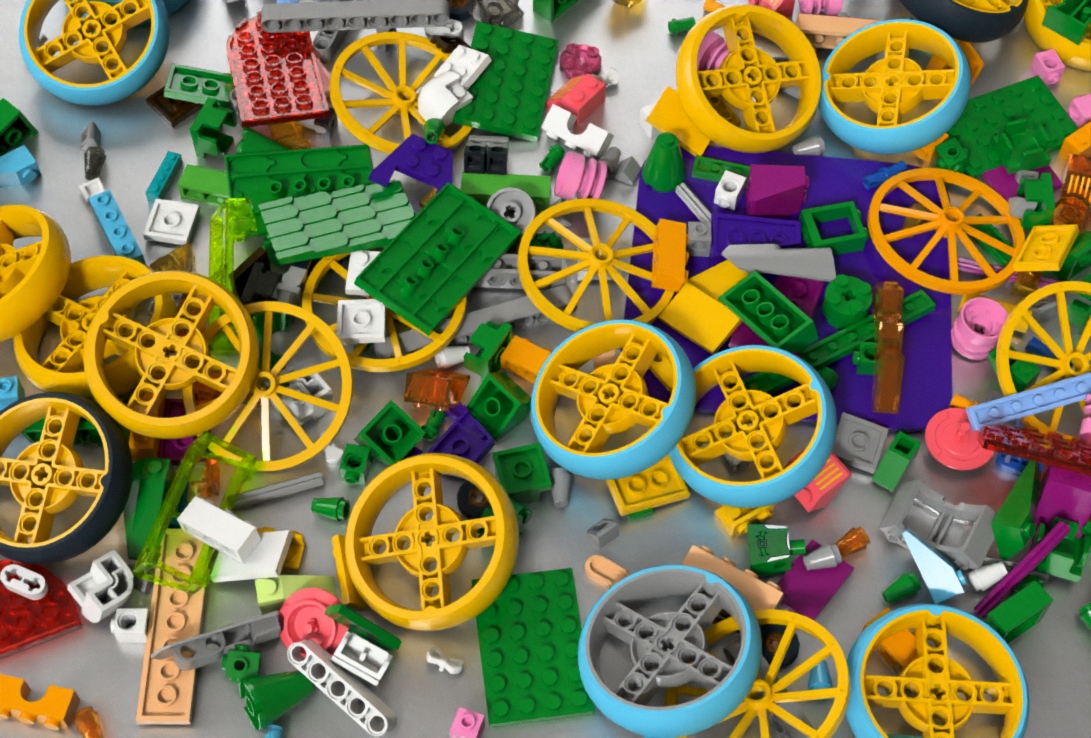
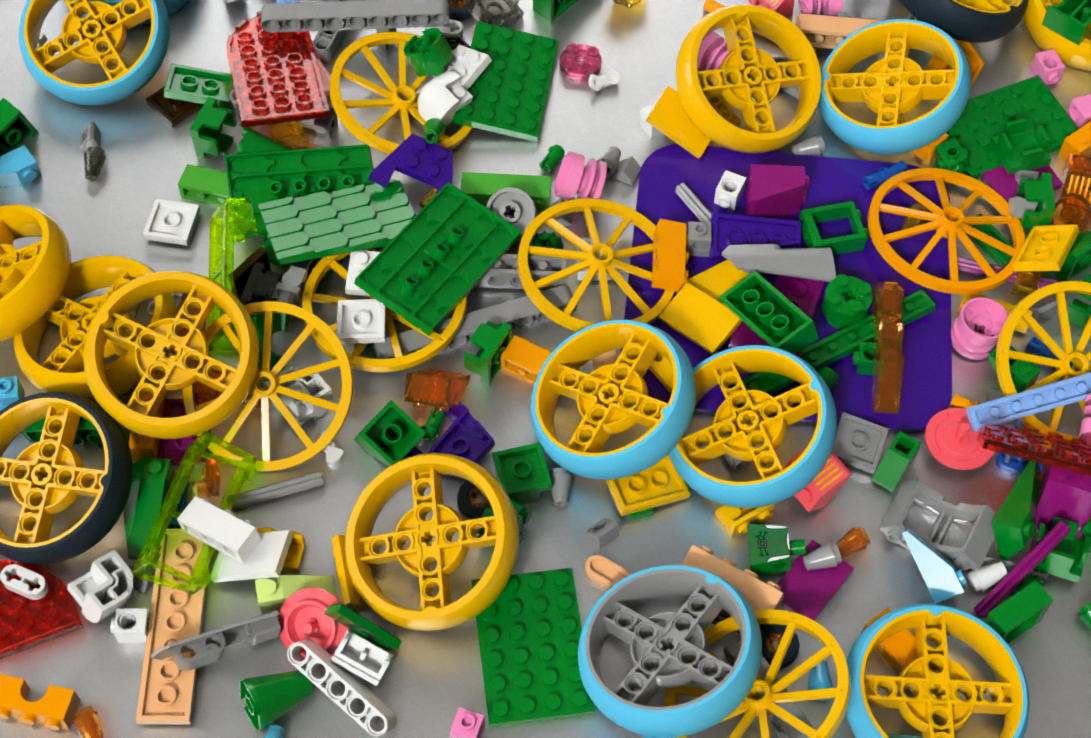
white tile [78,177,106,206] -> none
medium azure brick [88,190,146,265] -> none
teal piece [146,151,183,203] -> none
clear yellow slope [150,242,195,272] -> none
green brick [221,644,262,683] -> none
green cone [311,497,350,522] -> none
green brick [339,443,373,485] -> none
white piece [426,647,463,674] -> none
white cone [434,346,471,369] -> none
black hips [464,135,509,175] -> none
green slope [466,372,531,441] -> none
white arch [541,104,614,159] -> none
coral slope [545,74,606,126] -> none
green cone [642,132,686,192] -> none
green pin [668,17,696,35] -> none
green tile [691,155,750,188] -> none
green cone [881,572,922,605] -> none
none -> green brick [403,28,455,77]

